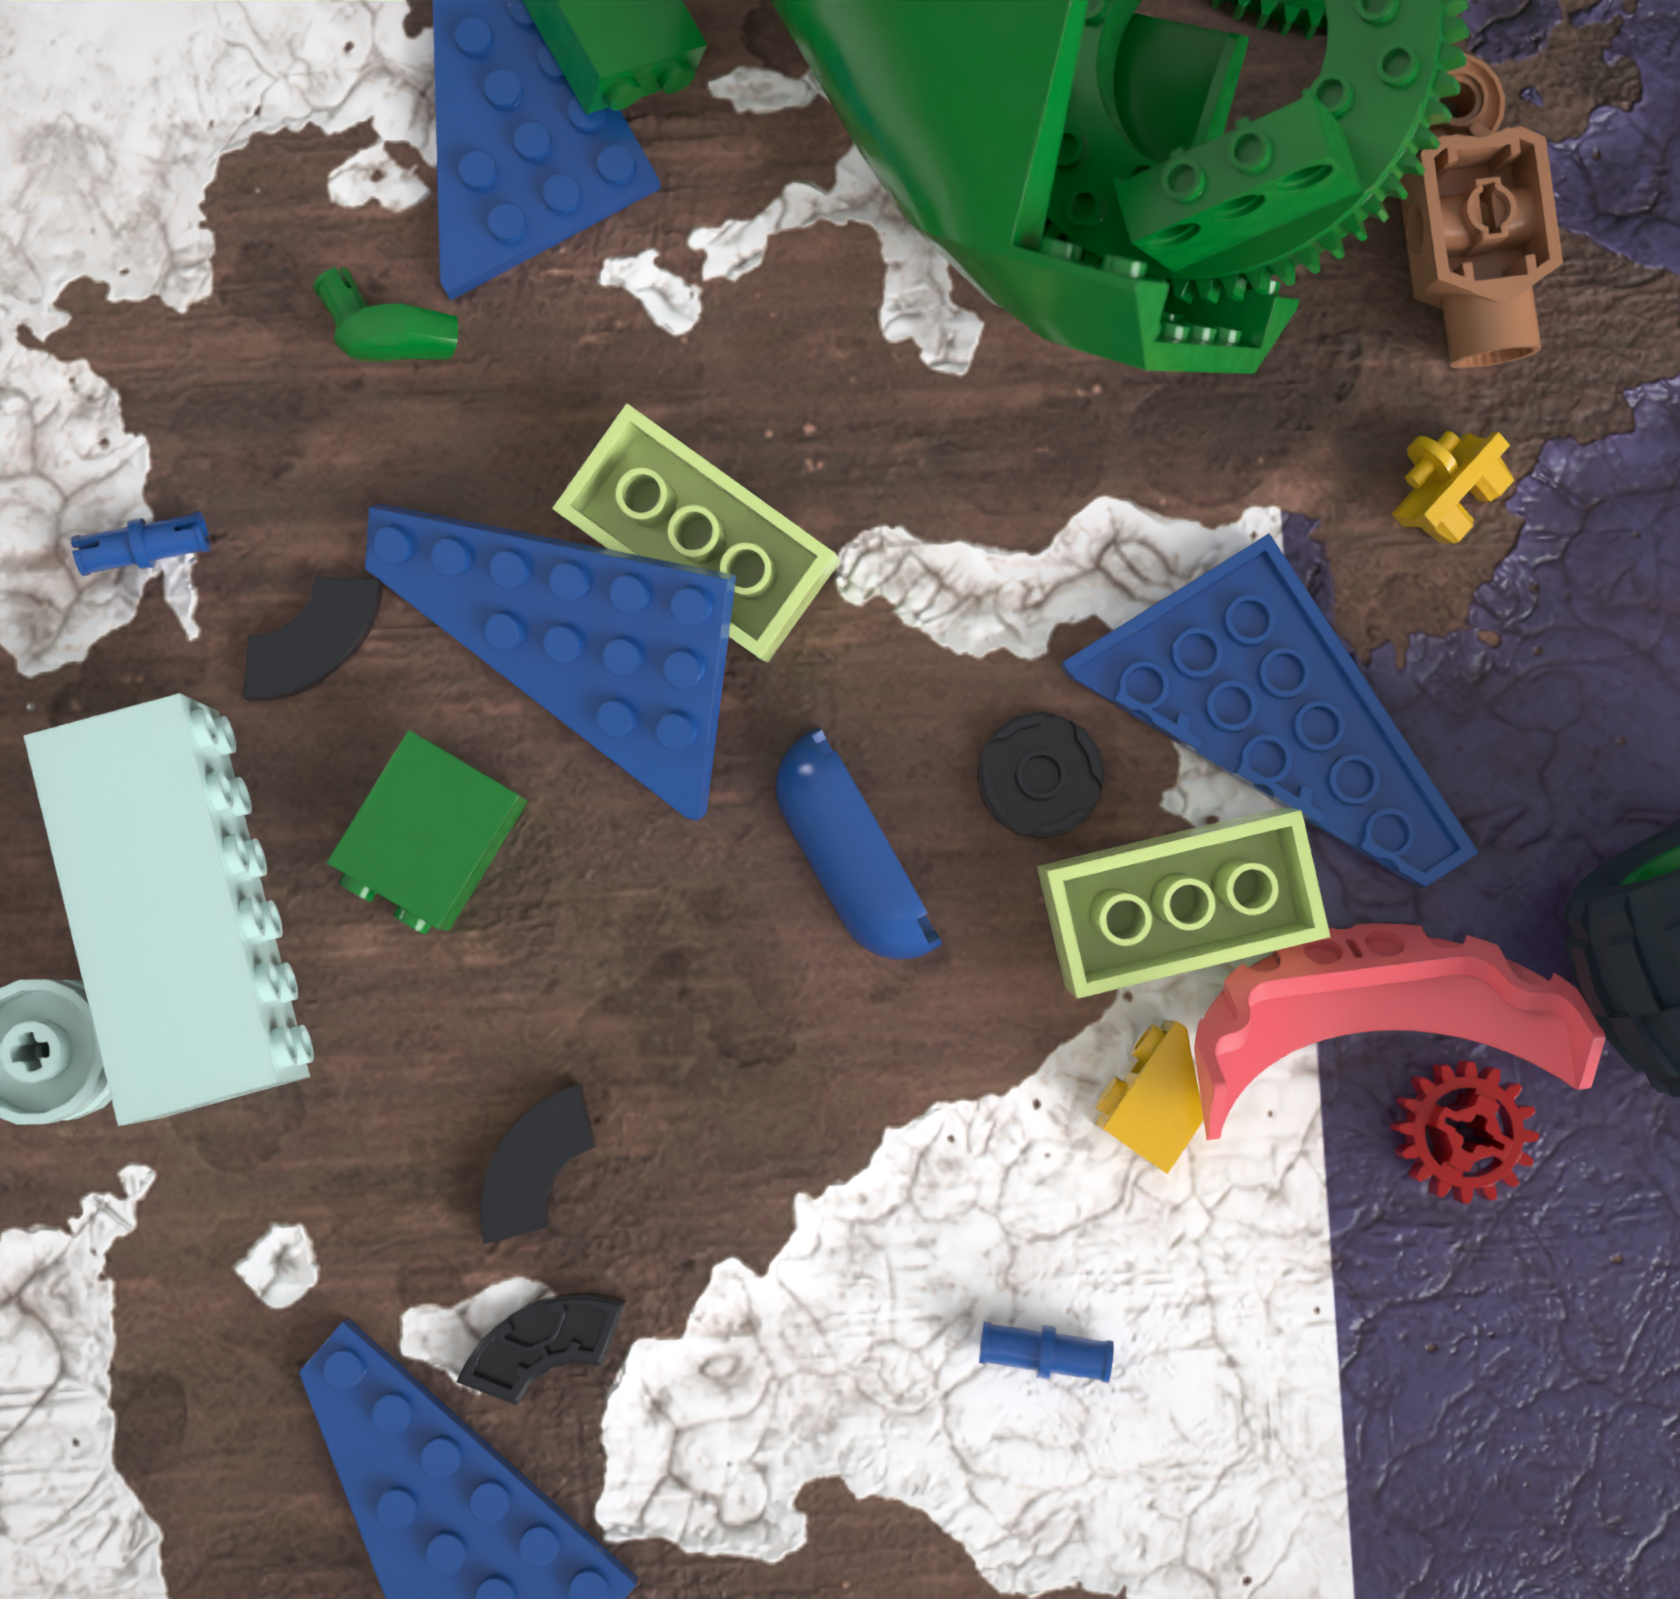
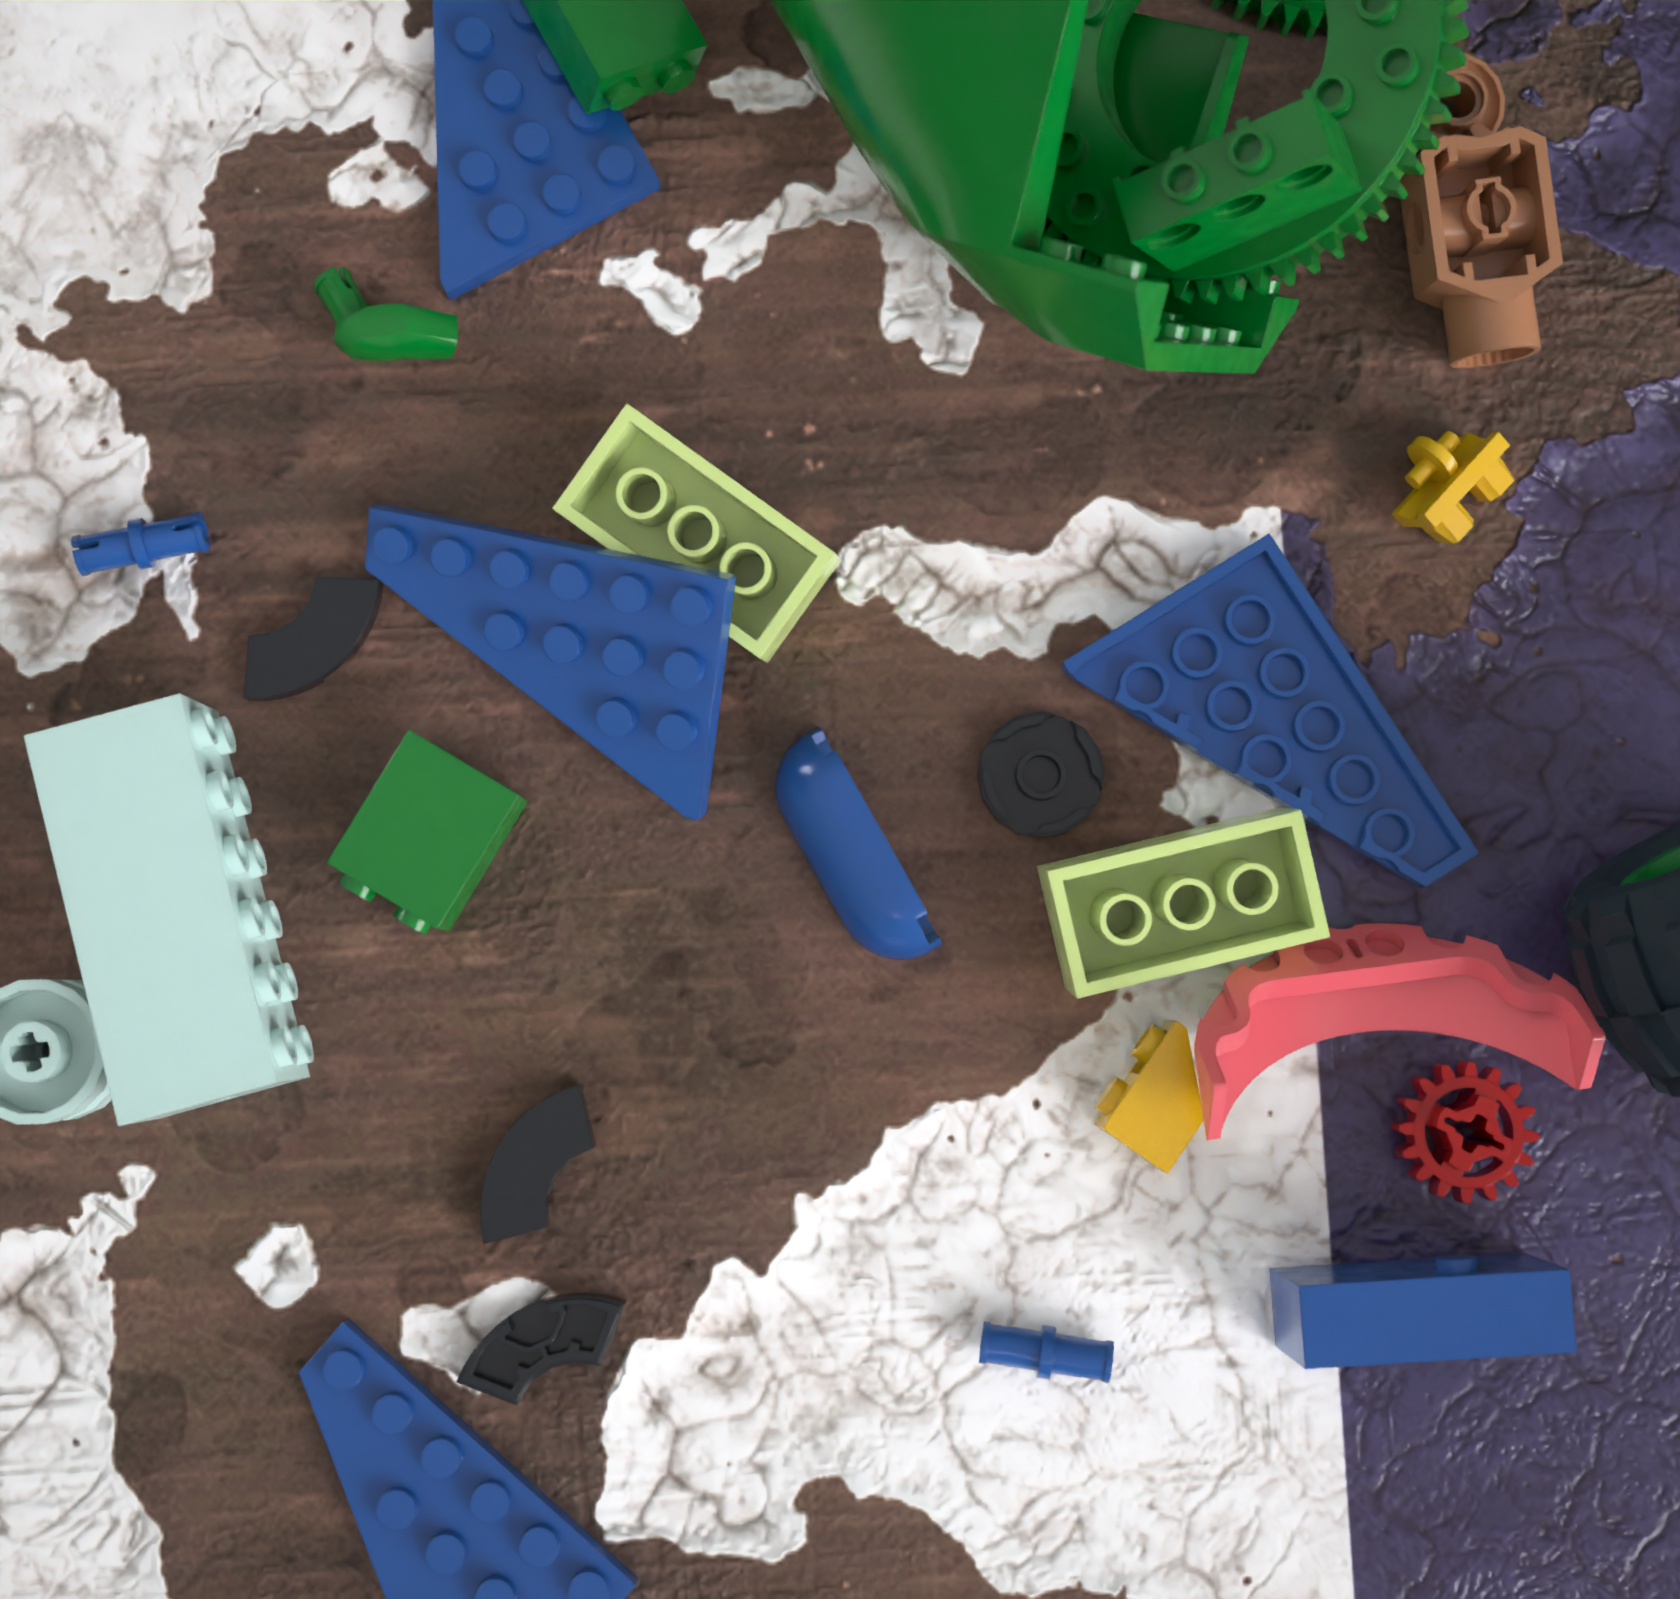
none -> blue brick [1269,1252,1577,1369]

